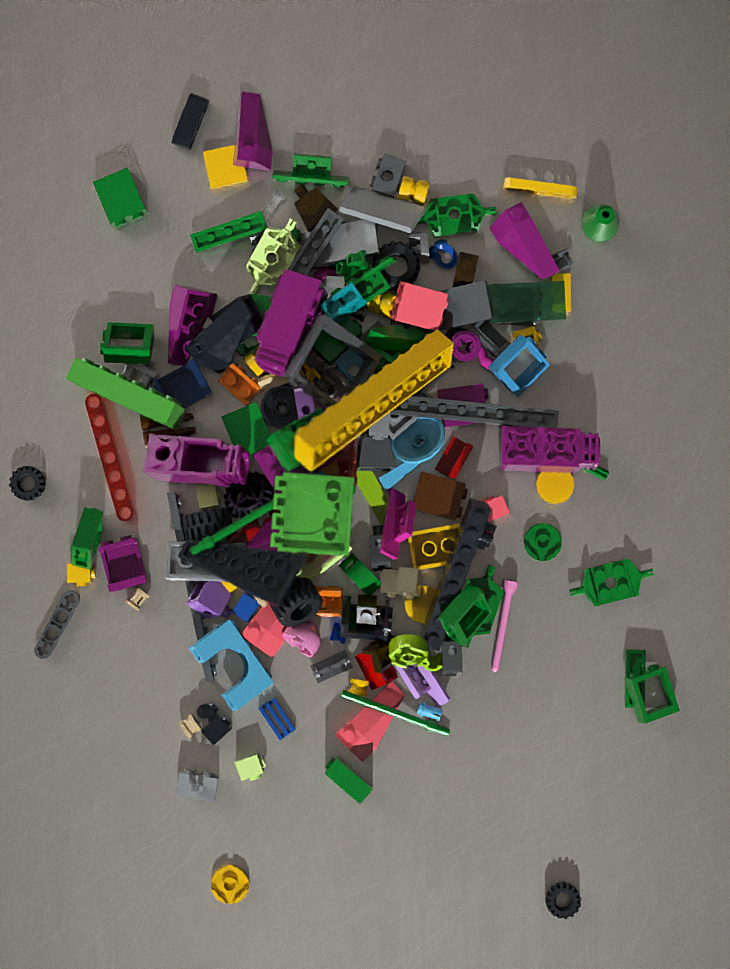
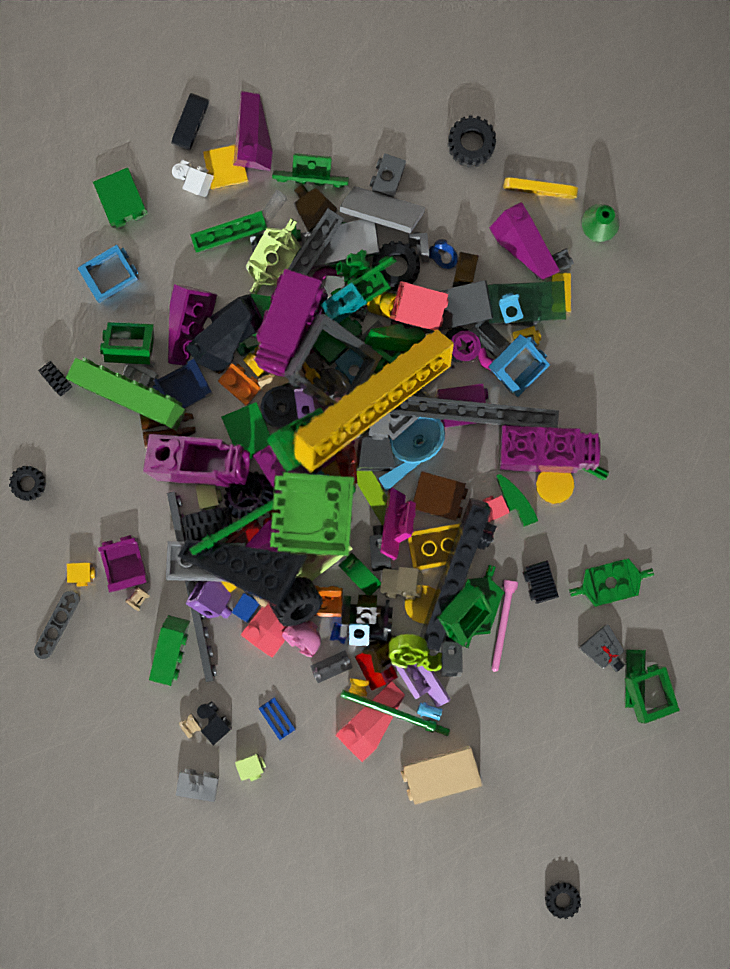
green window [71,507,103,570] -> none
clear red beam [85,394,136,522] -> none
medium azure arch [188,619,274,711] -> none
yellow tile [211,864,250,904] -> none
green brick [324,756,373,804] -> none
yellow wheel [398,176,430,206] -> none
green plate [417,193,497,238] -> none
red panel [435,436,474,480] -> none
green tile [523,523,562,561] -> none
none -> black tyre [38,361,73,397]
none -> dark azure window [78,245,139,303]
none -> green wedge [149,615,190,686]
none -> white brick [172,160,214,197]
none -> bracket [349,624,369,646]
none -> tan slope [401,745,482,804]
none -> black tyre [448,115,496,167]
none -> green slope [496,474,538,527]
none -> medium azure bracket [498,293,523,324]
none -> black brick [522,560,559,604]
none -> dark grey torso [578,624,625,672]

